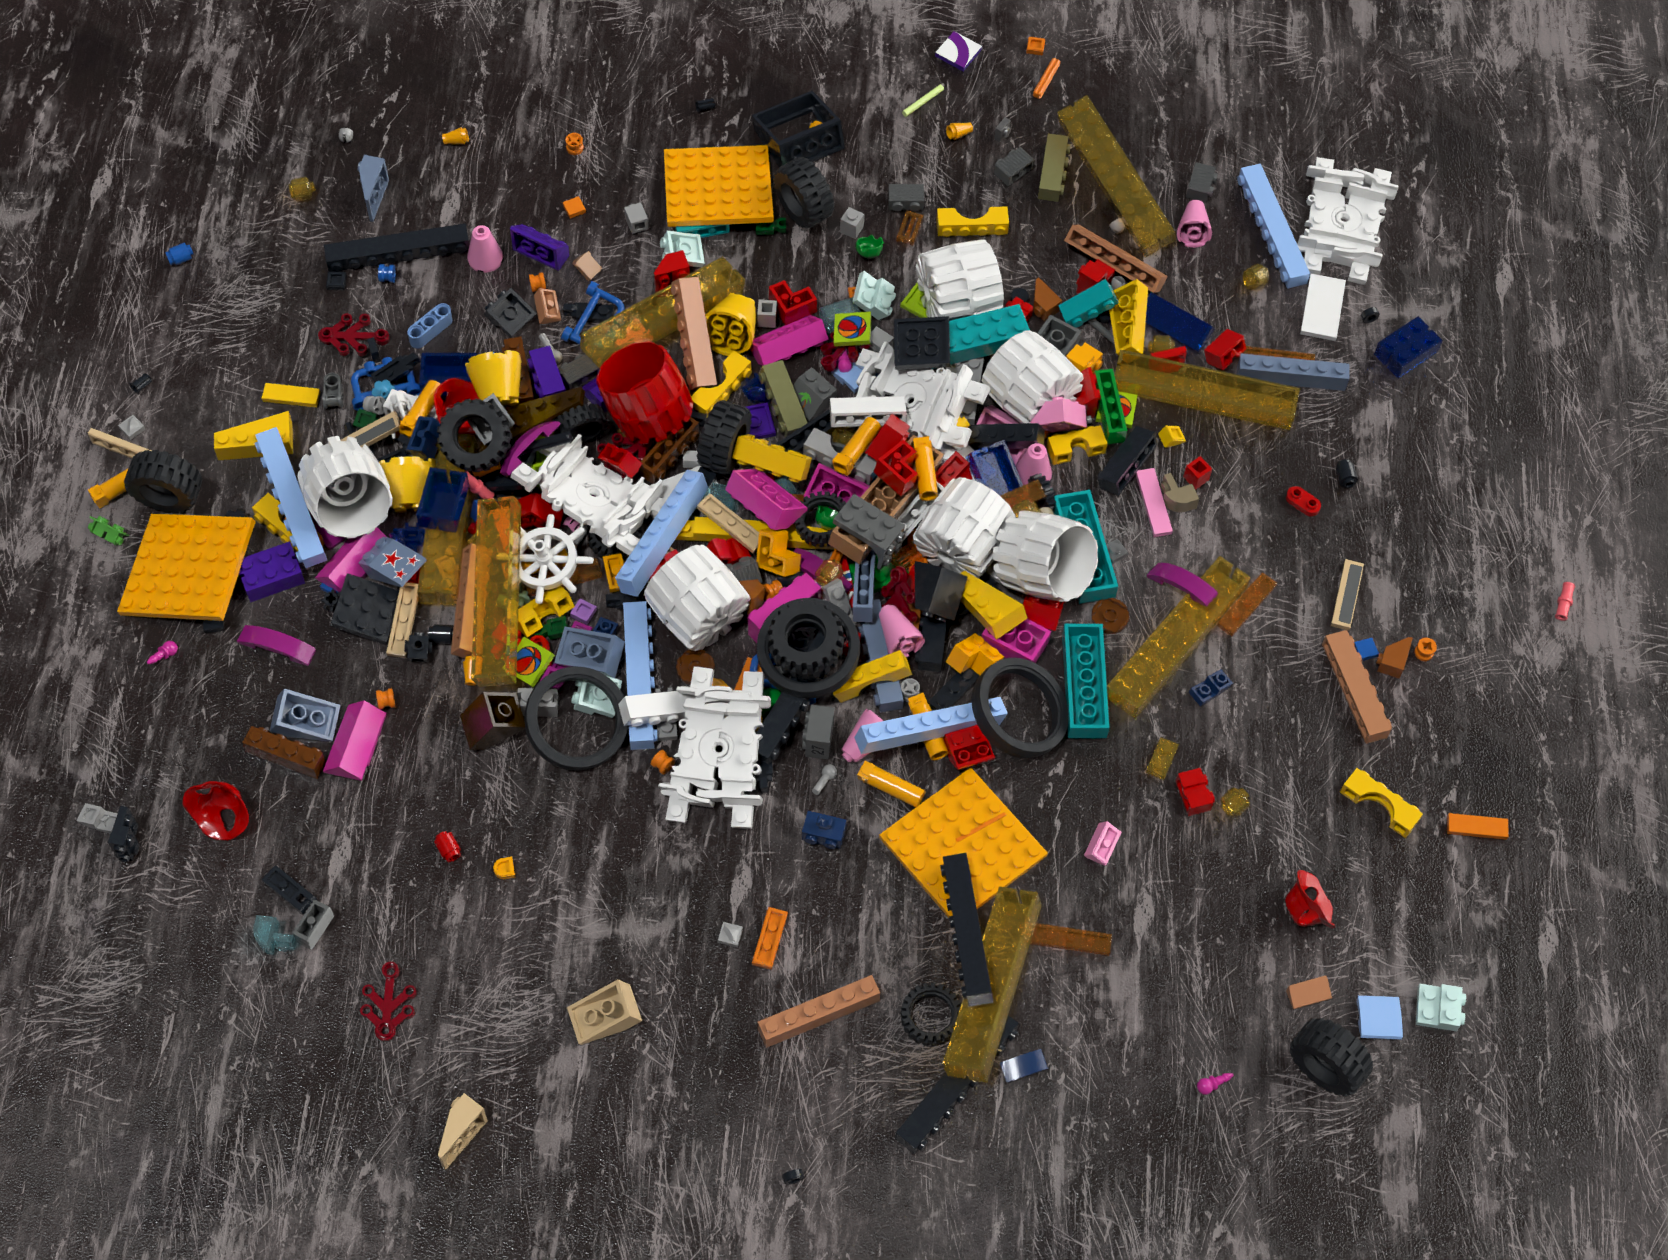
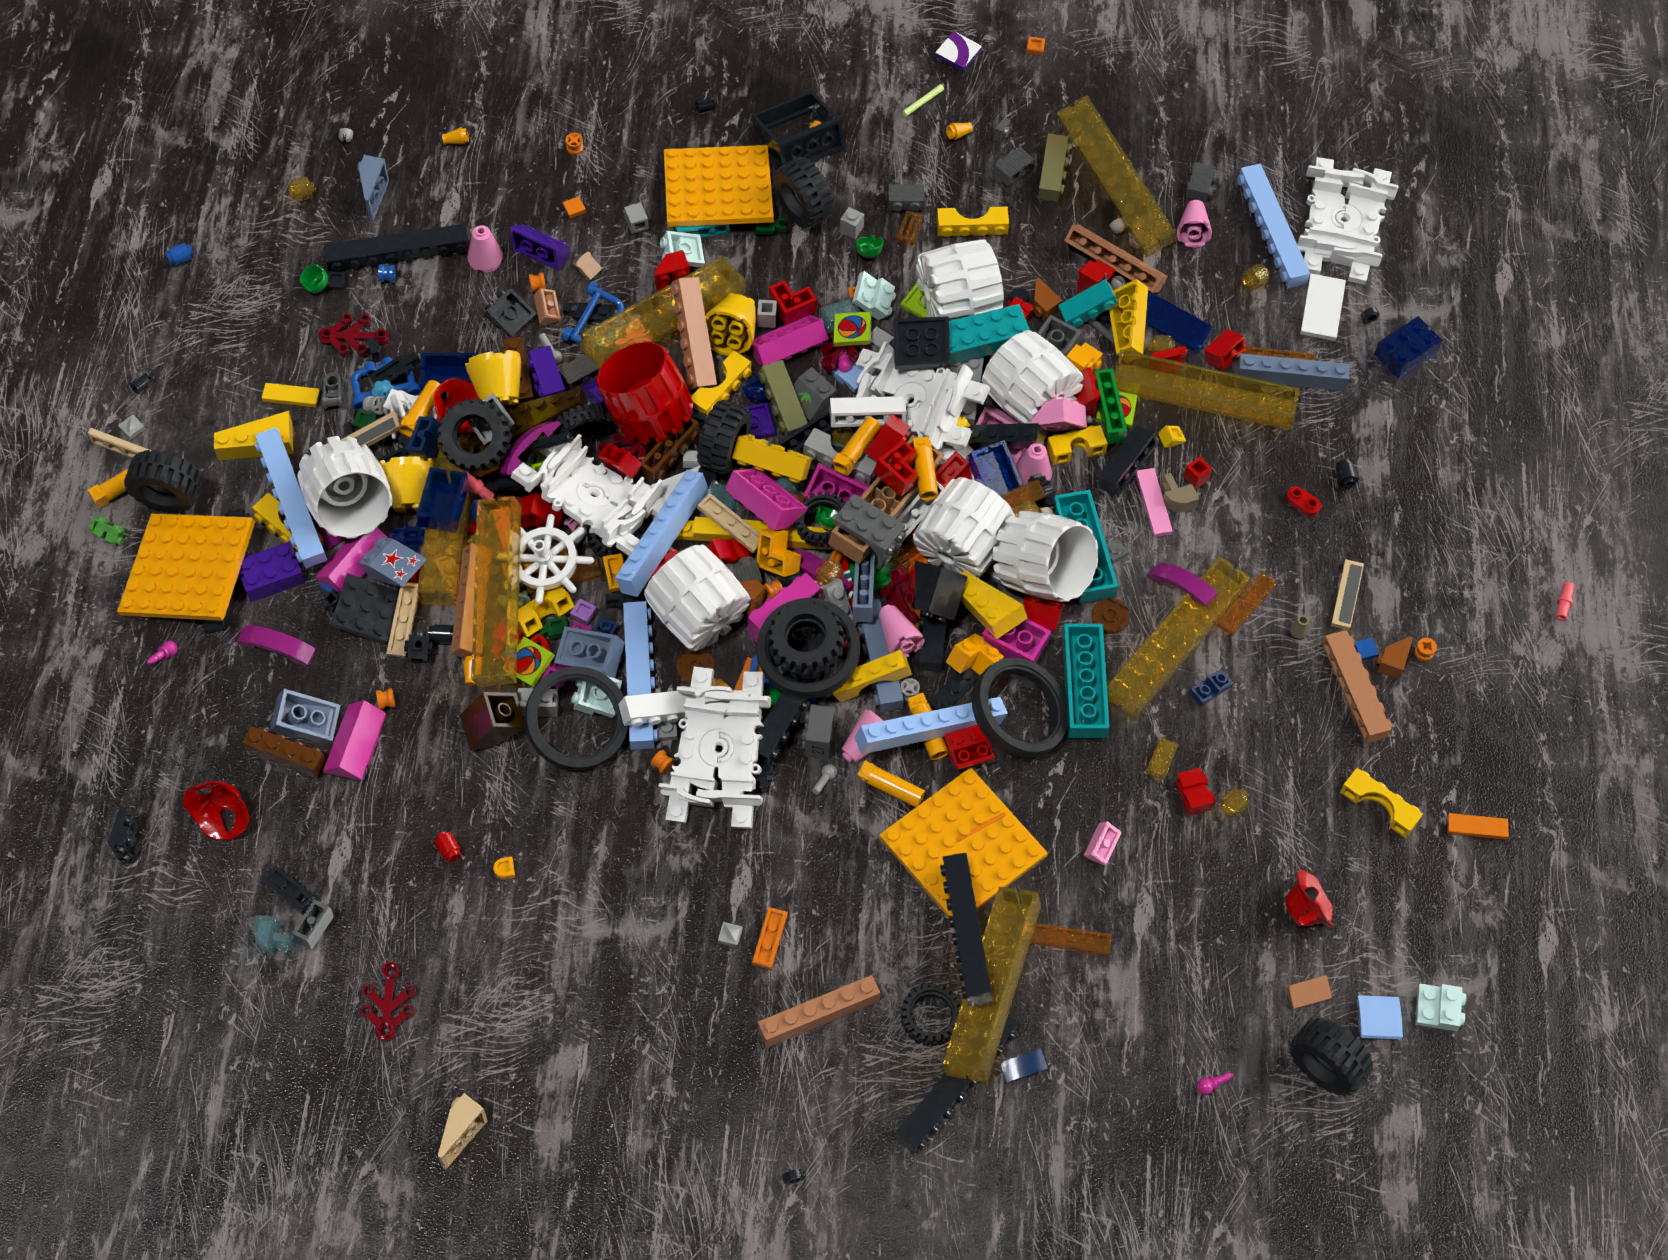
light grey slope [76,803,118,834] -> none
medium blue beam [407,303,453,349] -> none
tan slope [567,979,642,1045] -> none
dark blue brick [802,811,846,849] -> none
orange axle [1033,58,1060,99] -> none
none -> green hair [300,264,328,294]
none -> dark tan cone [1290,615,1309,639]

